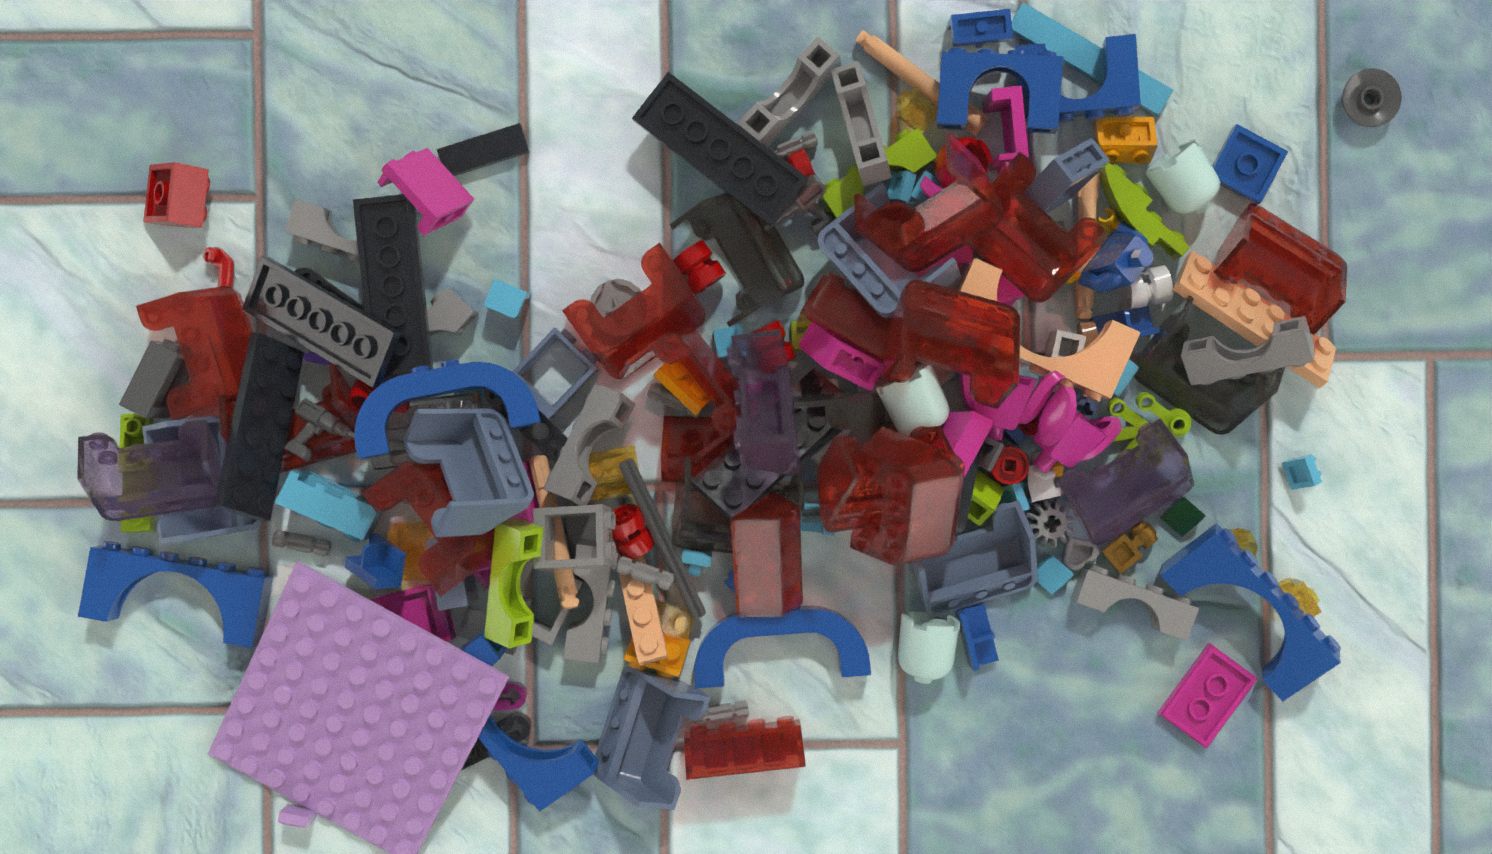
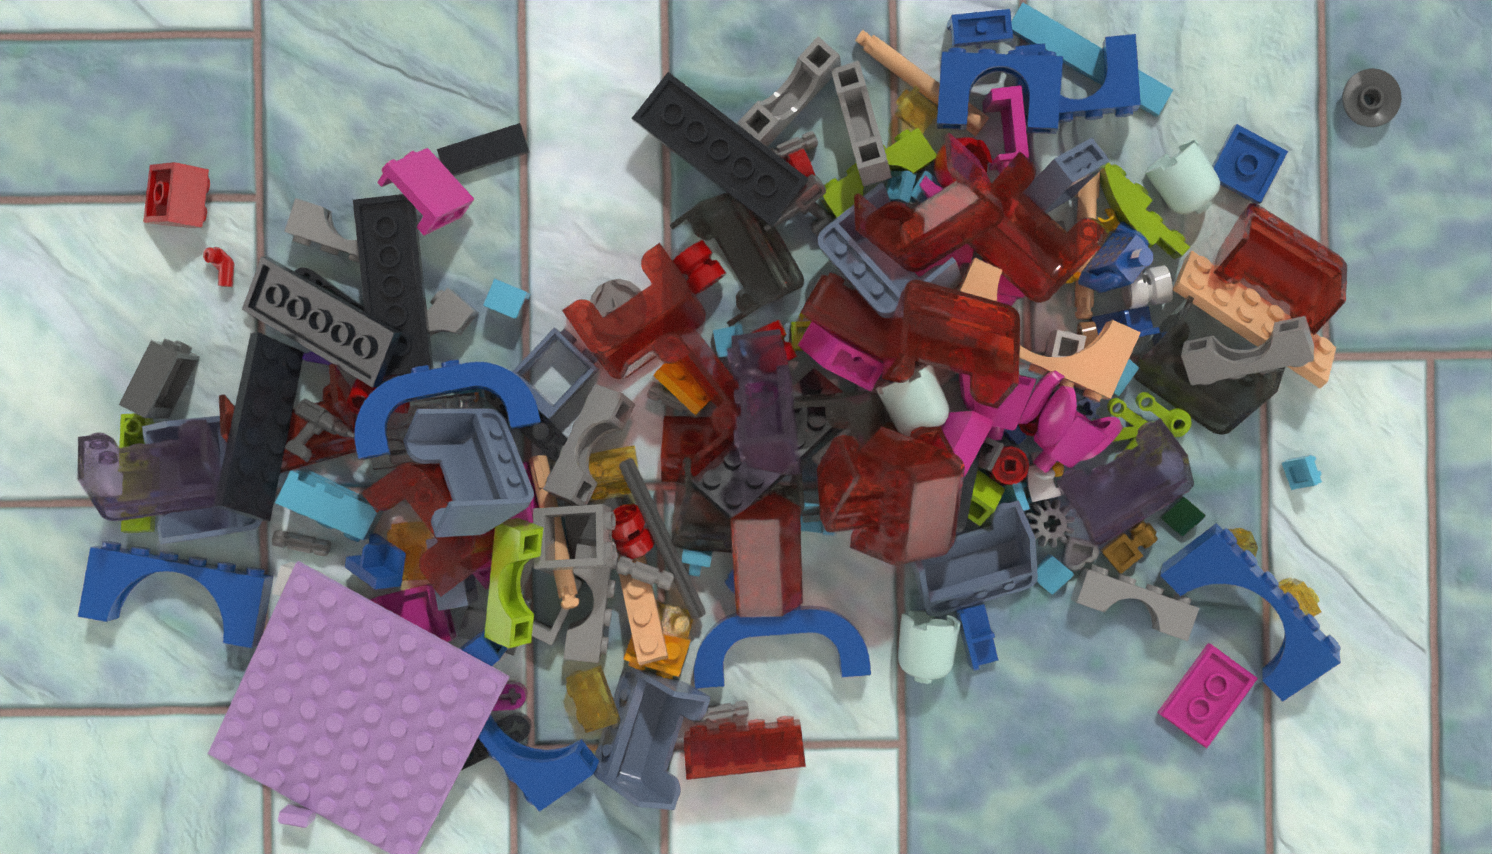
clear red windscreen [136,286,253,420] -> none
light orange bracket [1093,117,1158,164] -> none
none -> clear yellow bracket [566,665,621,733]

